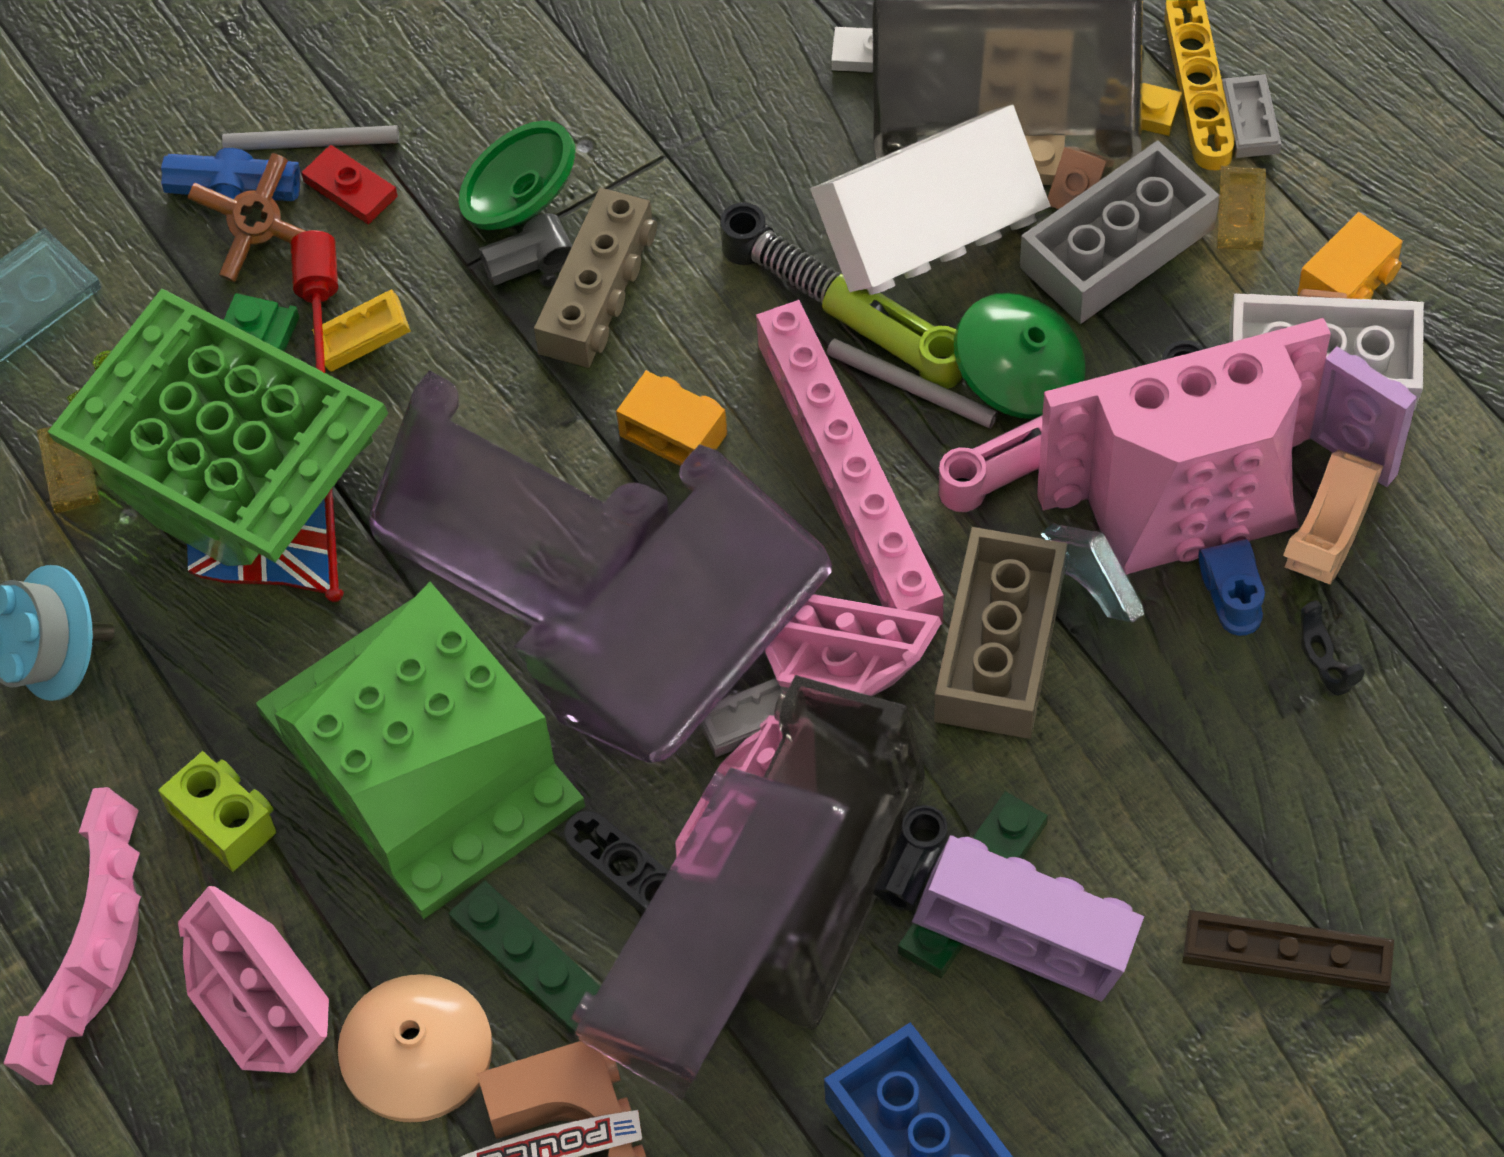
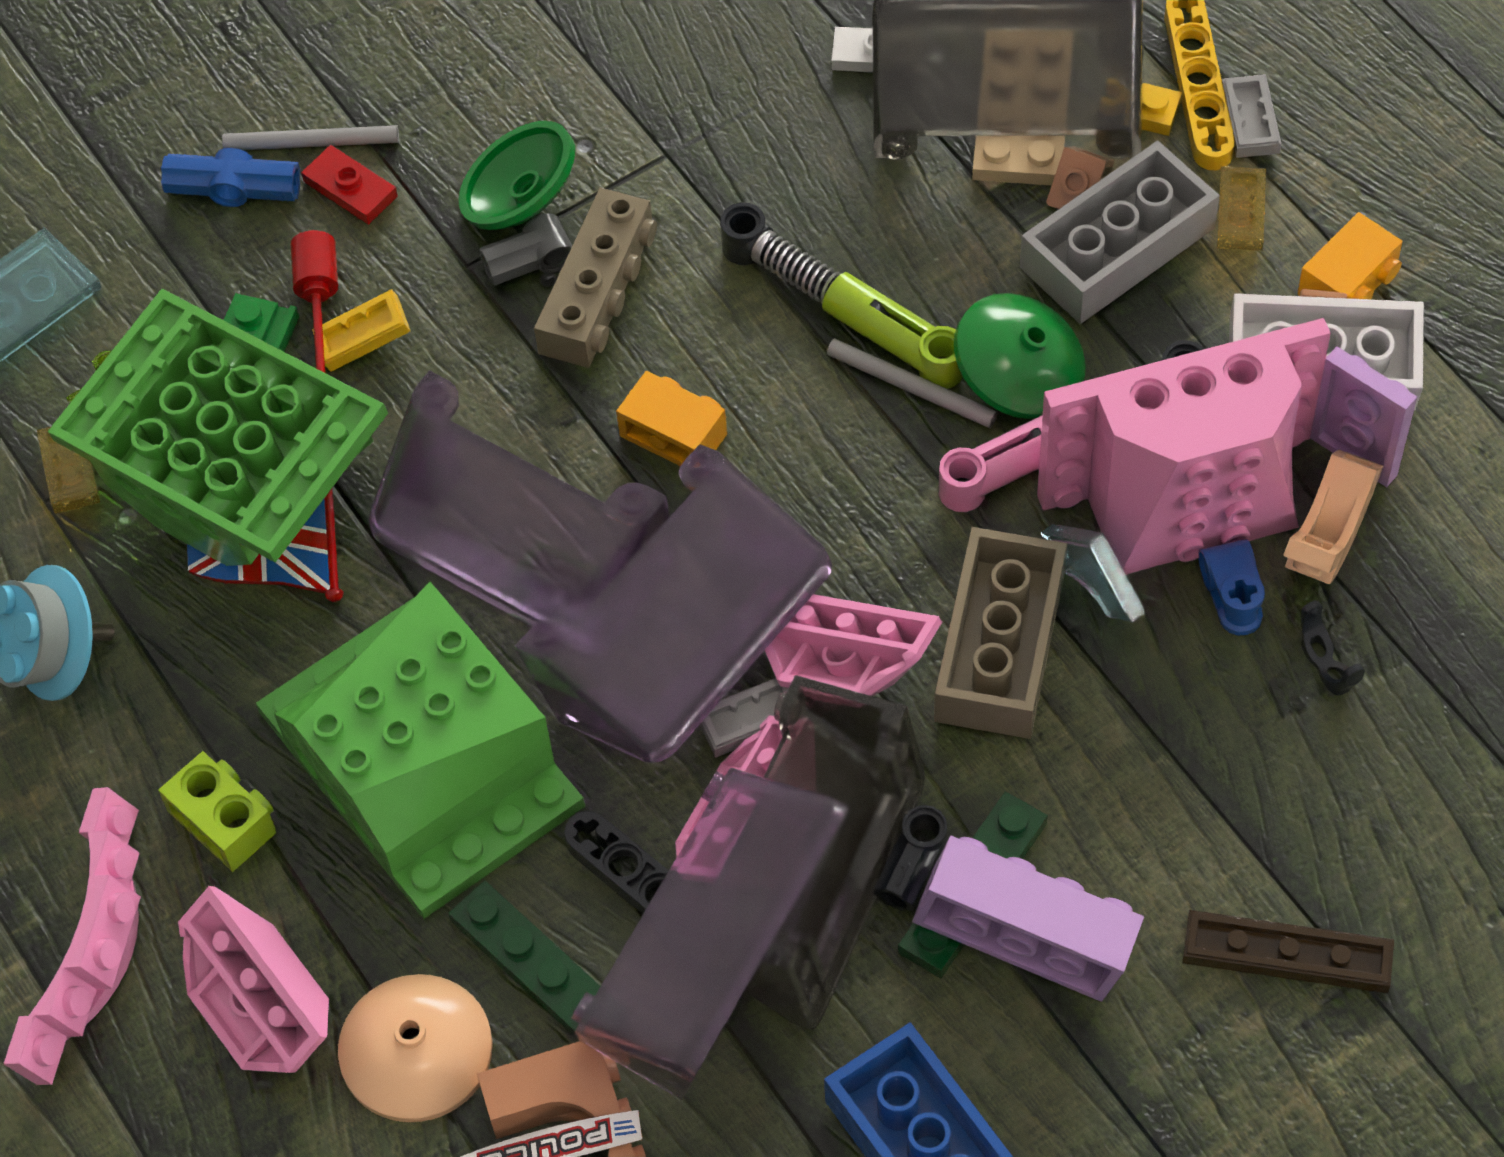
dark orange bar [187,153,305,282] -> none
bright pink brick [756,300,944,625] -> none
white brick [810,104,1050,295] -> none

